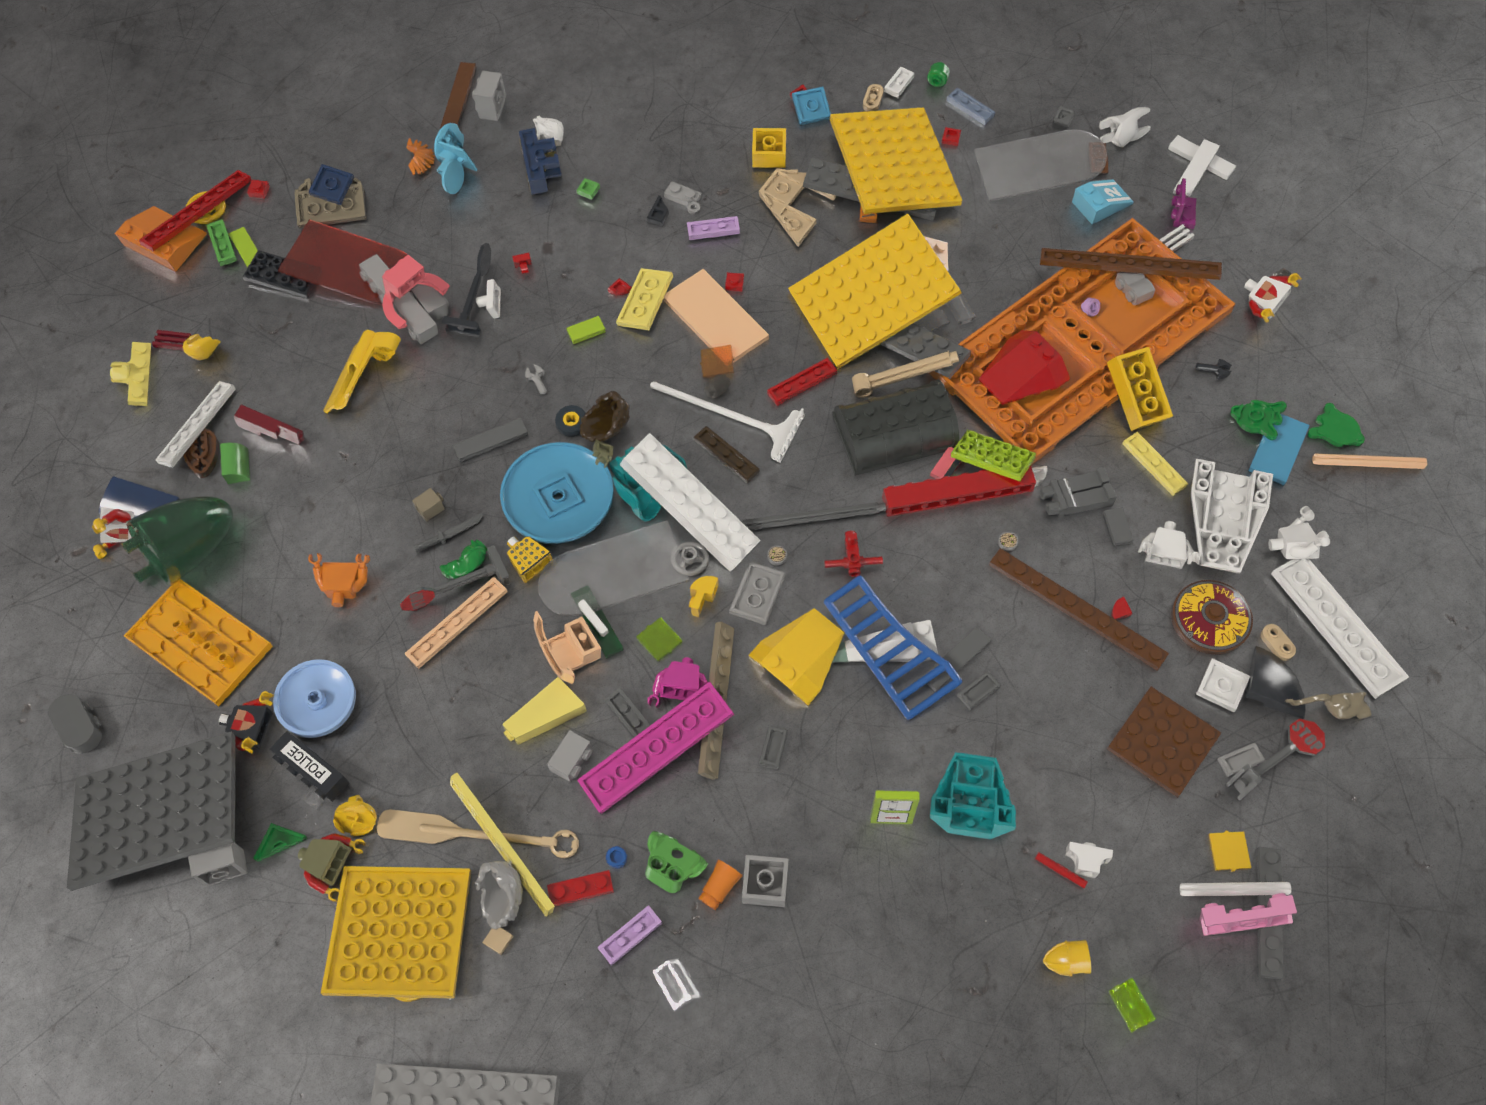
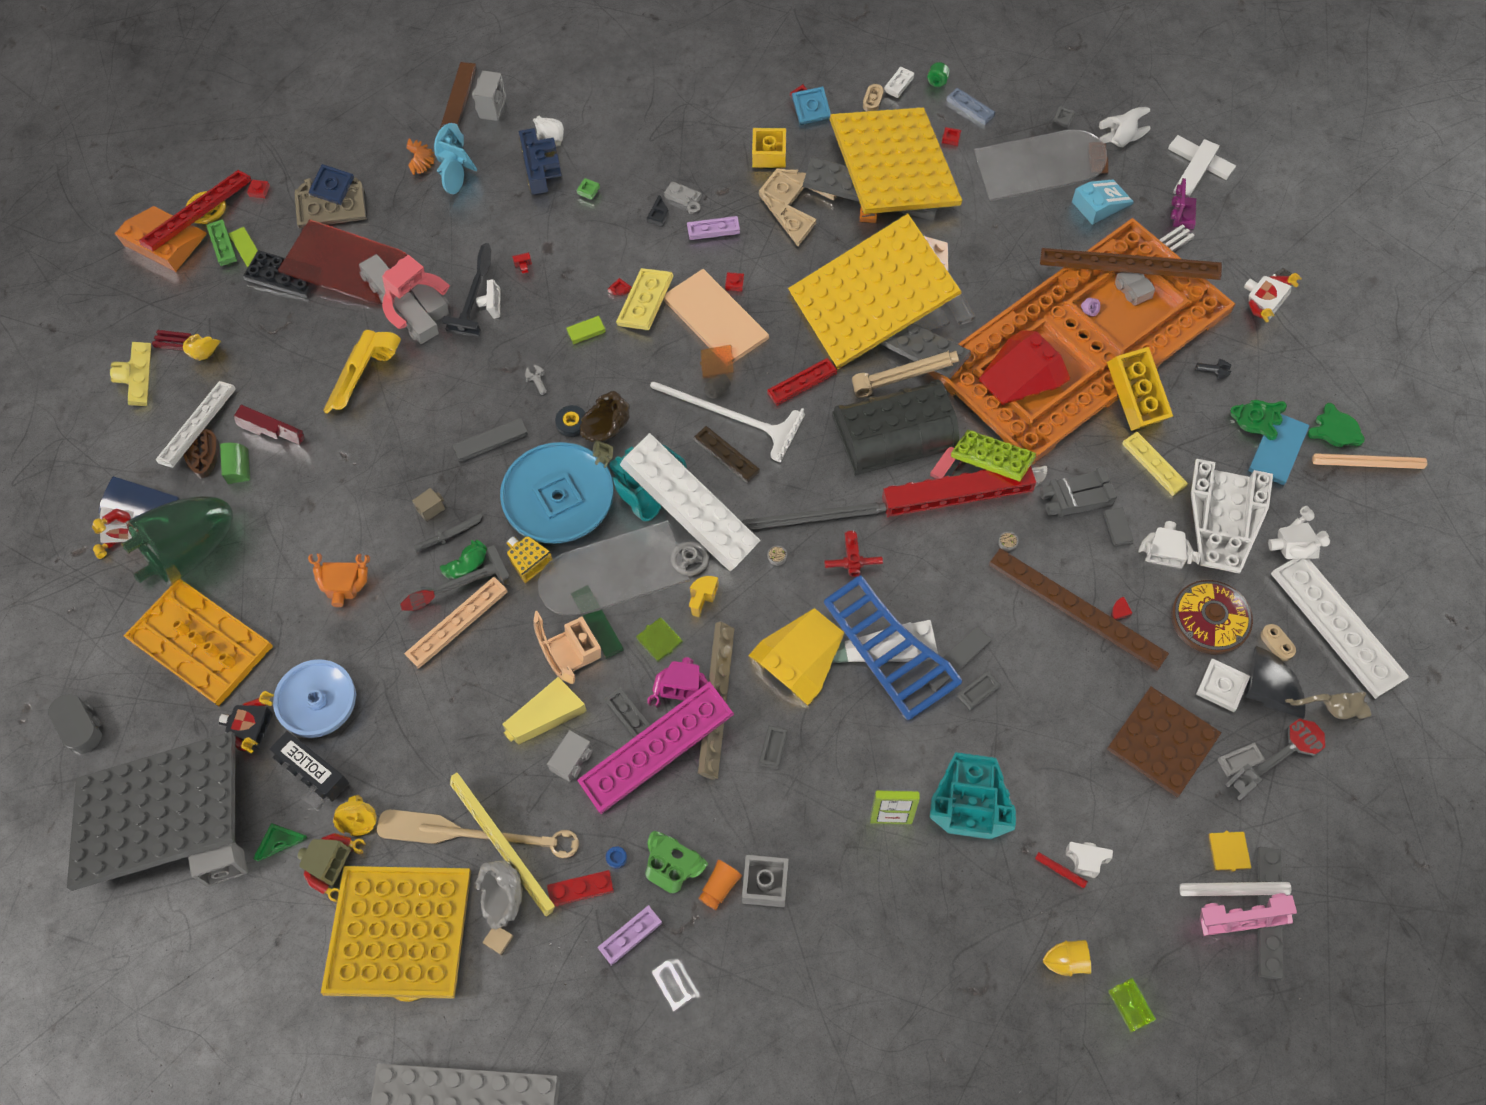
white tile [578,599,609,637] -> none
light grey tile [729,561,786,625] -> none

